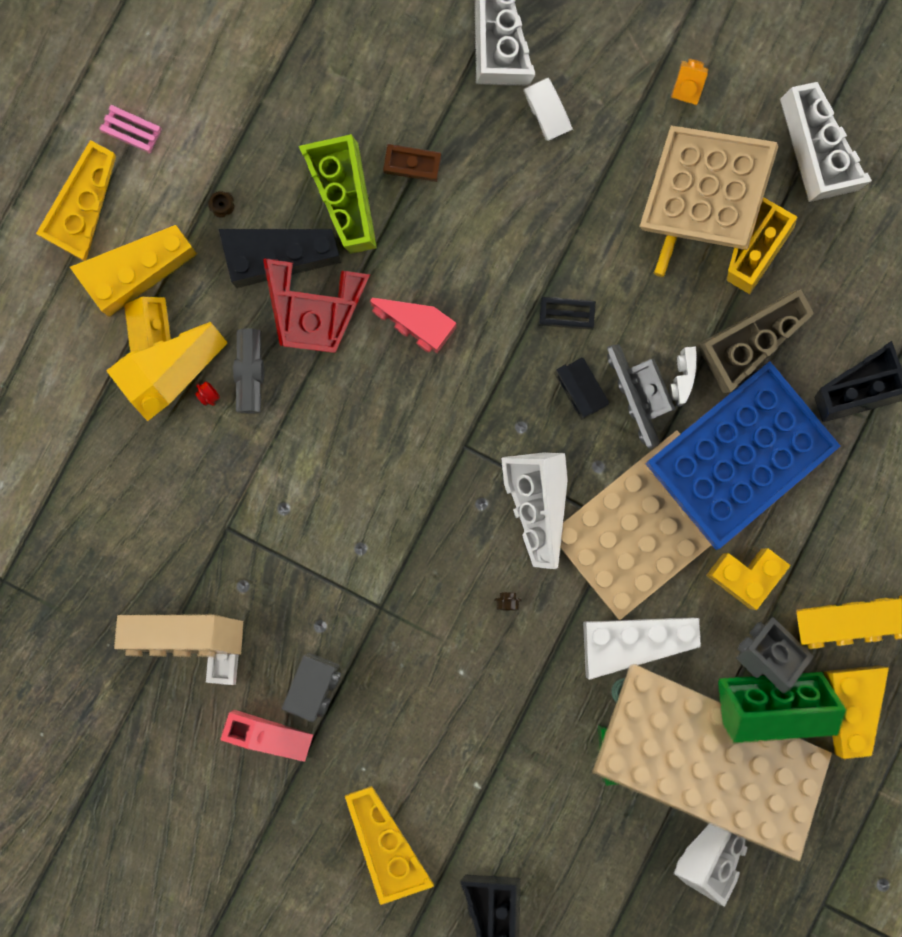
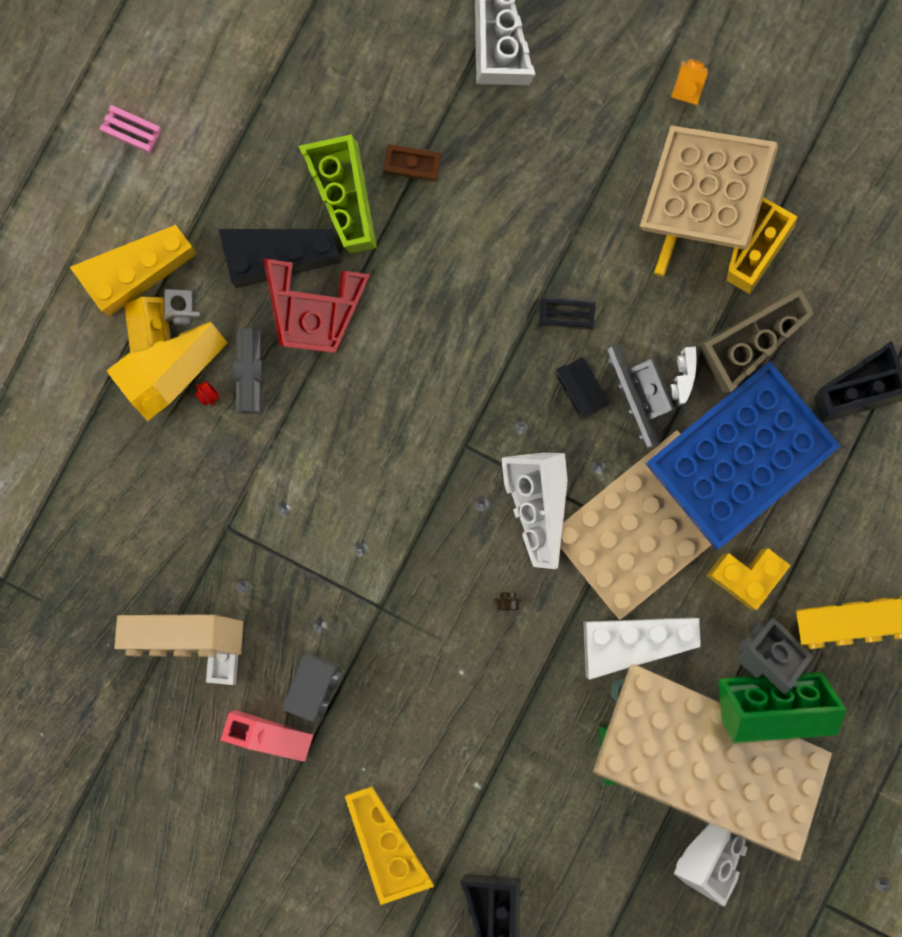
yellow wing [36,140,116,261] -> none
dark brown plate [208,191,235,218] -> none
coral slope [370,298,456,353] -> none
white slope [523,78,573,141] -> none
white wedge [780,82,872,202] -> none
yellow wedge [824,665,889,759] -> none
none -> light grey bracket [164,289,200,325]

